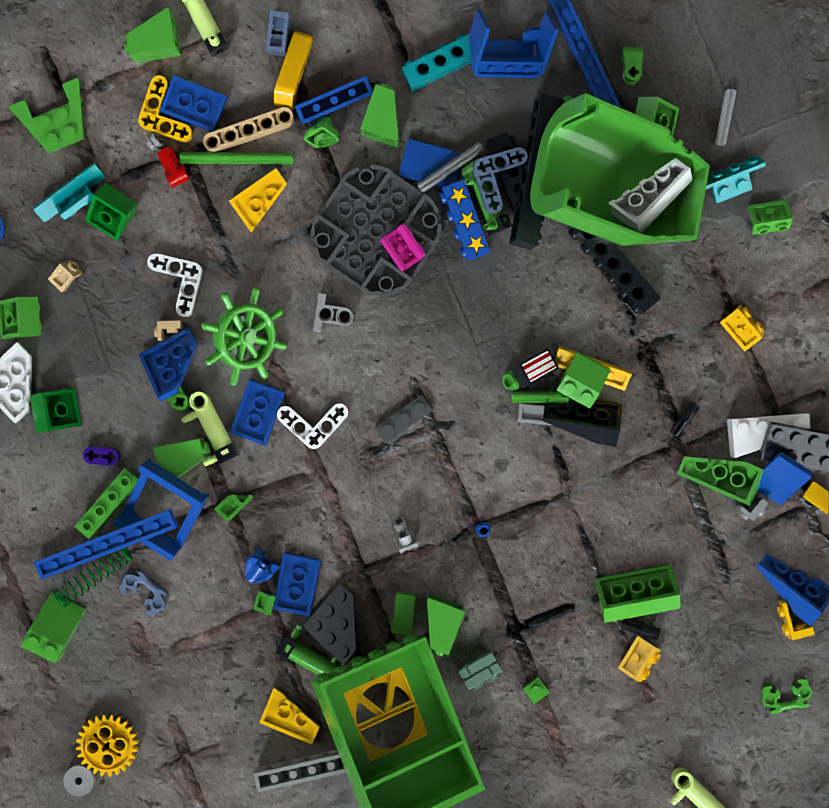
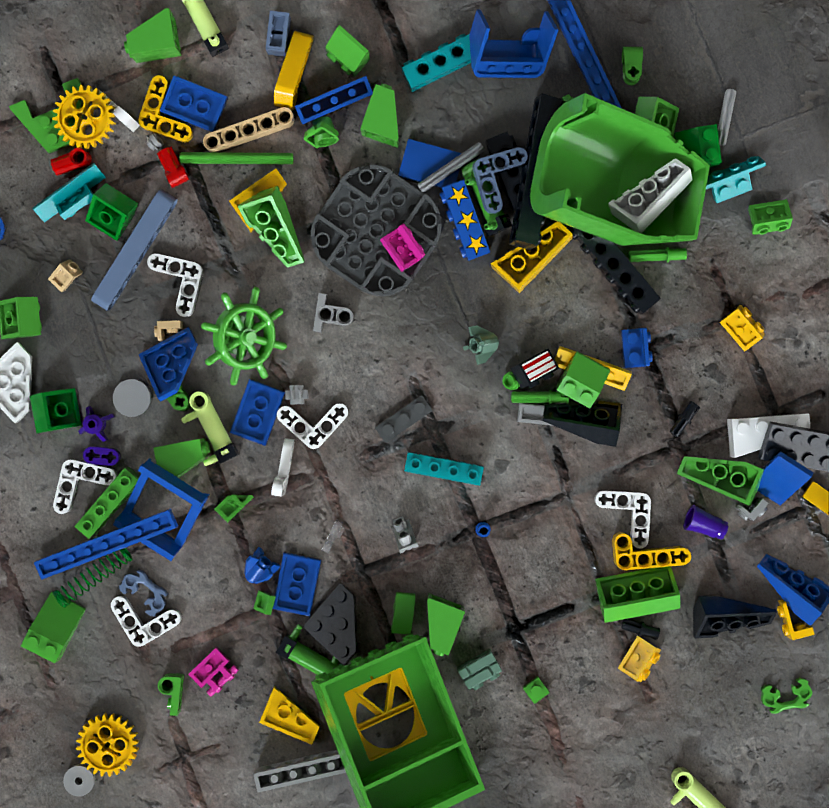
none -> red piece [50,148,92,176]
none -> yellow gear [52,85,116,149]
none -> white beam [53,459,118,514]
none -> dark purple brick [78,406,115,442]
none -> sand blue beam [91,189,178,311]
none -> white beam [99,91,140,132]
none -> white beam [111,596,182,647]
none -> light grey tile [113,379,152,417]
none -> bright green plate [158,673,184,716]
none -> dark pink plate [188,647,239,697]
none -> bright green wedge [238,186,305,268]
none -> white beam [271,438,295,497]
none -> light grey gear [285,385,309,405]
none -> clear plate [322,519,345,553]
none -> bright green slope [325,25,370,77]
none -> teal brick [404,452,484,486]
none -> sand green brick [463,325,499,365]
none -> yellow wedge [491,222,573,293]
none -> white beam [594,490,651,549]
none -> yellow beam [612,532,691,570]
none -> blue bracket [621,328,652,368]
none -> bright green axle [628,247,687,262]
none -> green slope [674,124,722,167]
none -> dark purple plant [683,505,729,540]
none -> black wedge [693,596,777,638]

